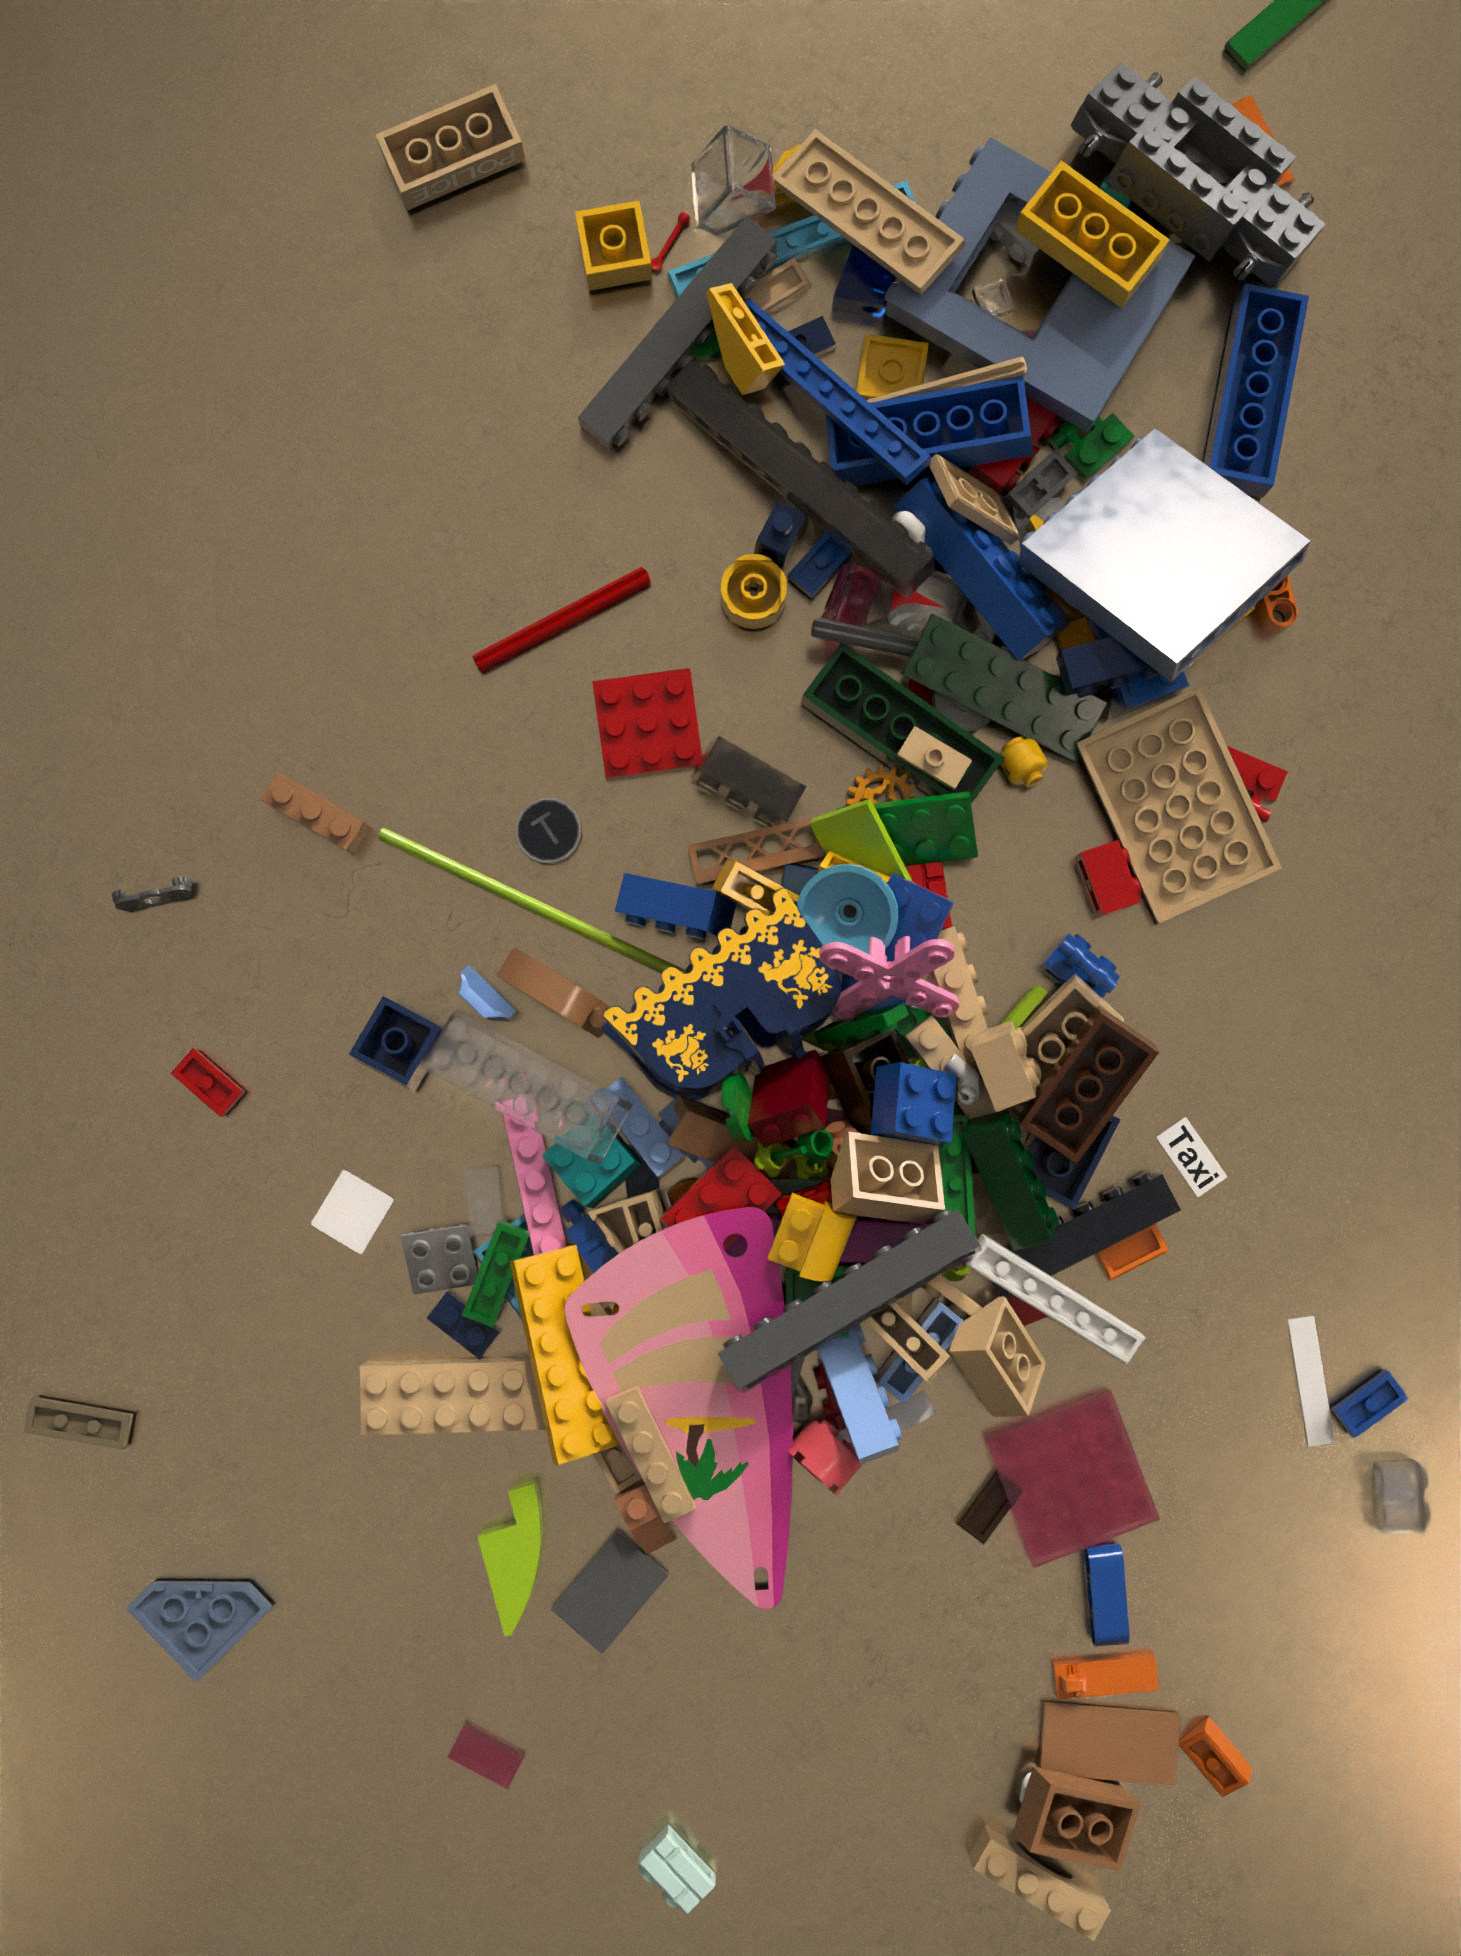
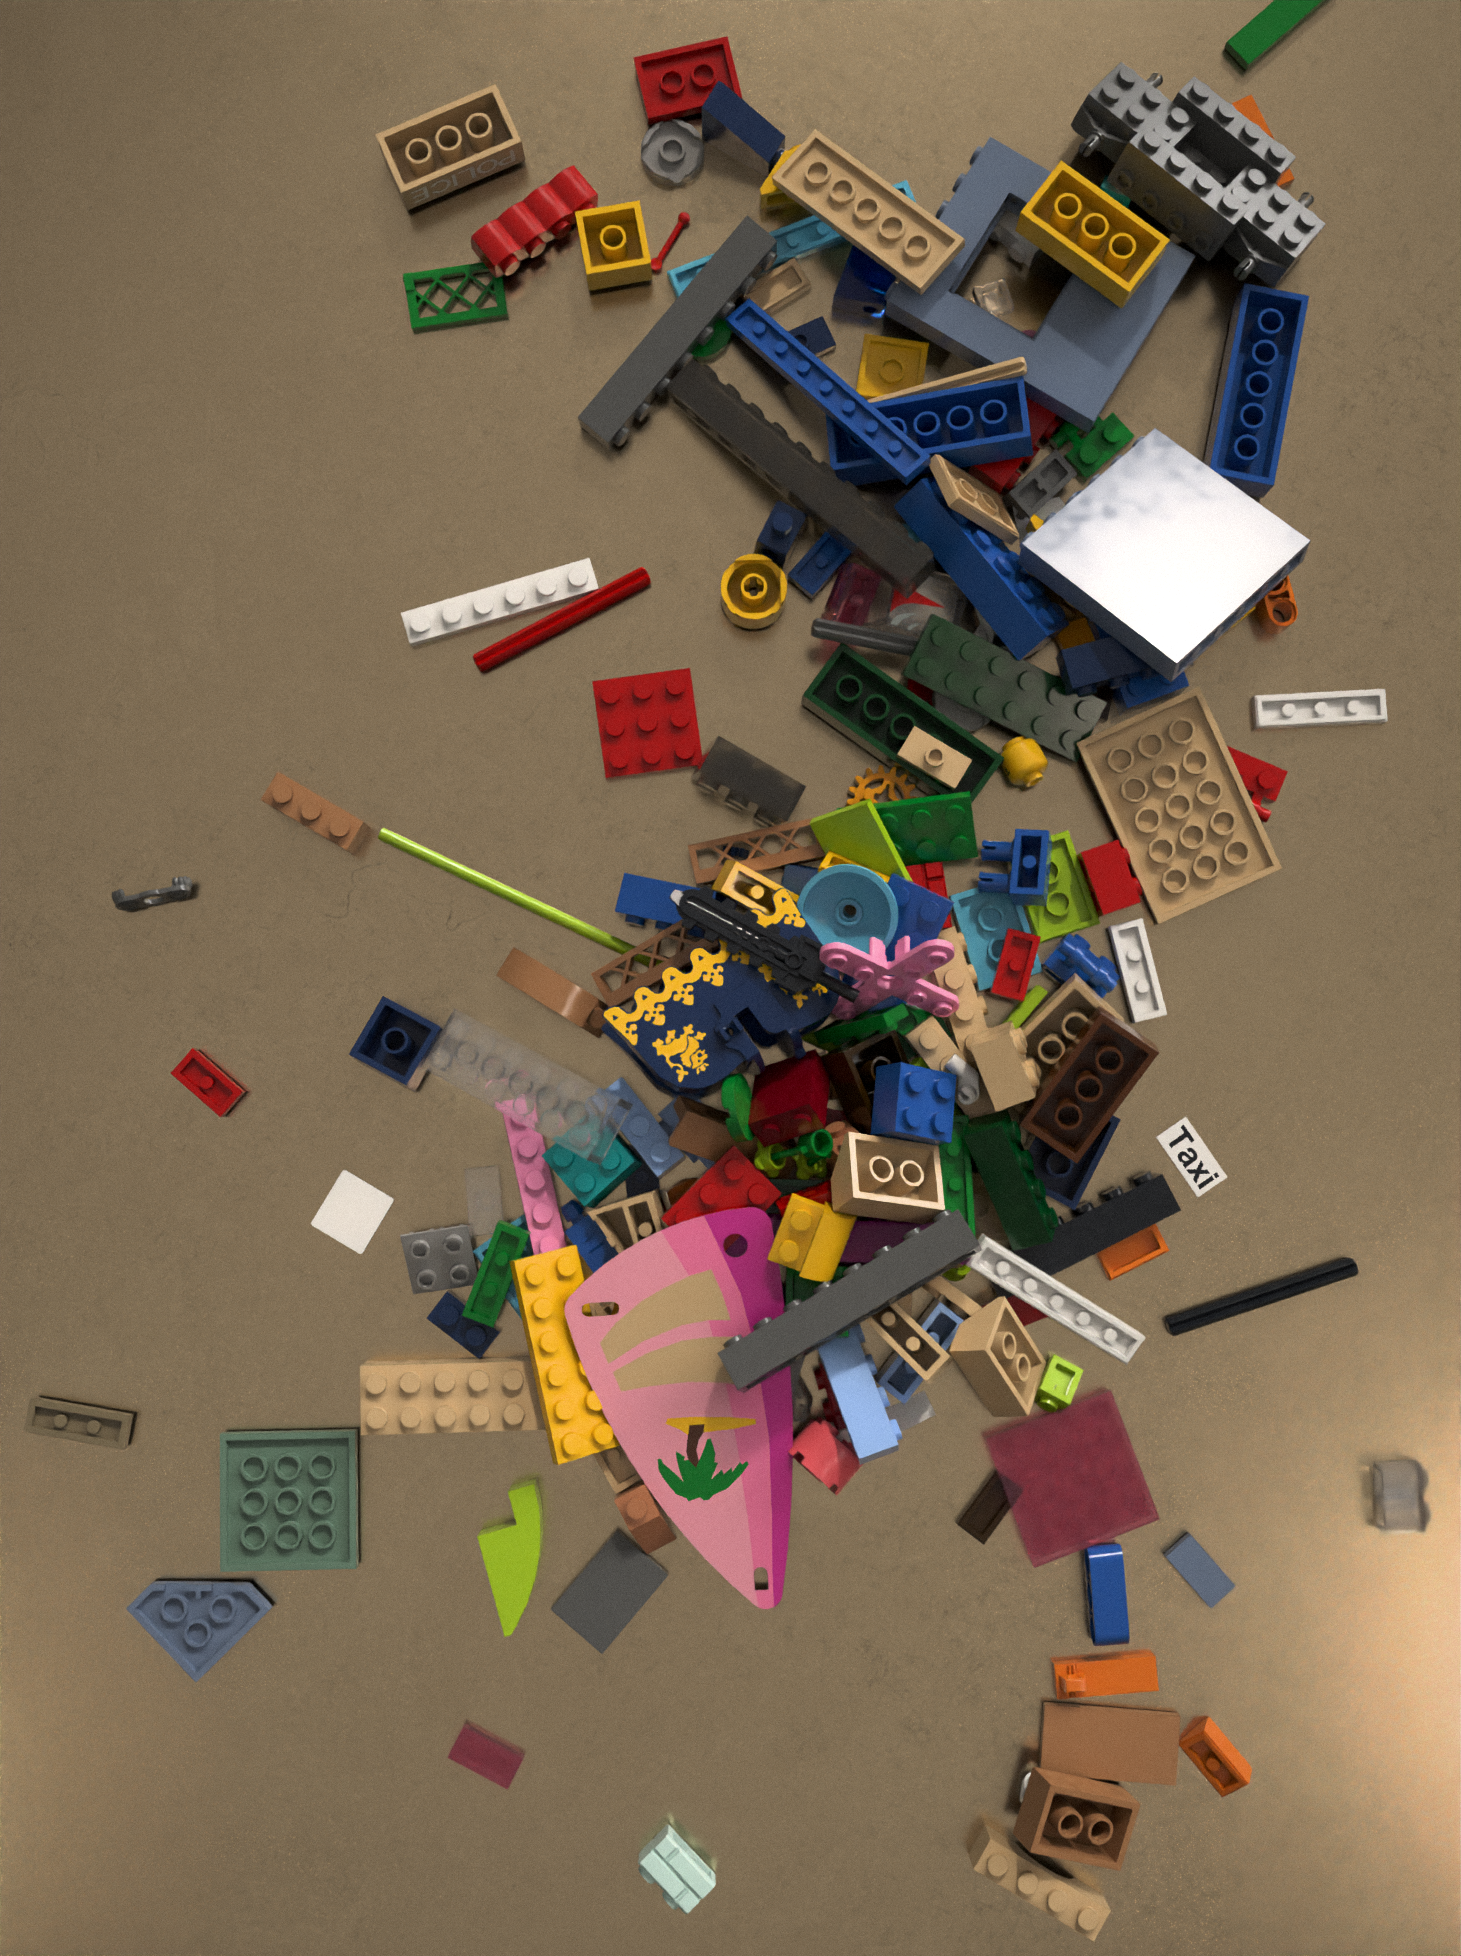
medium blue slope [459,965,519,1022] -> none
black tile [516,798,581,864] -> none
tan plate [606,1385,696,1524] -> none
clear slope [691,125,776,236] -> none
yellow slope [706,283,785,395] -> none
white arm [892,511,925,559] -> none
white sticker [1288,1316,1335,1447] -> none
blue plate [1331,1370,1409,1438] -> none
none -> sand green plate [220,1429,359,1572]
none -> white plate [401,558,599,647]
none -> green window [403,262,508,331]
none -> red brick [471,165,598,278]
none -> medium nougat fence [591,919,720,1007]
none -> red plate [633,36,742,125]
none -> light grey tile [641,119,704,186]
none -> black bar [669,886,860,1003]
none -> dark blue slope [701,80,786,177]
none -> dark blue piece [723,845,749,860]
none -> medium azure plate [949,887,1043,991]
none -> blue brick [978,829,1052,907]
none -> red plate [990,928,1041,1002]
none -> lime tile [1008,830,1100,944]
none -> lime bracket [1034,1354,1084,1413]
none -> white plate [1108,918,1167,1023]
none -> sand blue tile [1163,1532,1236,1609]
none -> black axle [1165,1258,1359,1336]
none -> white tile [1252,689,1388,730]

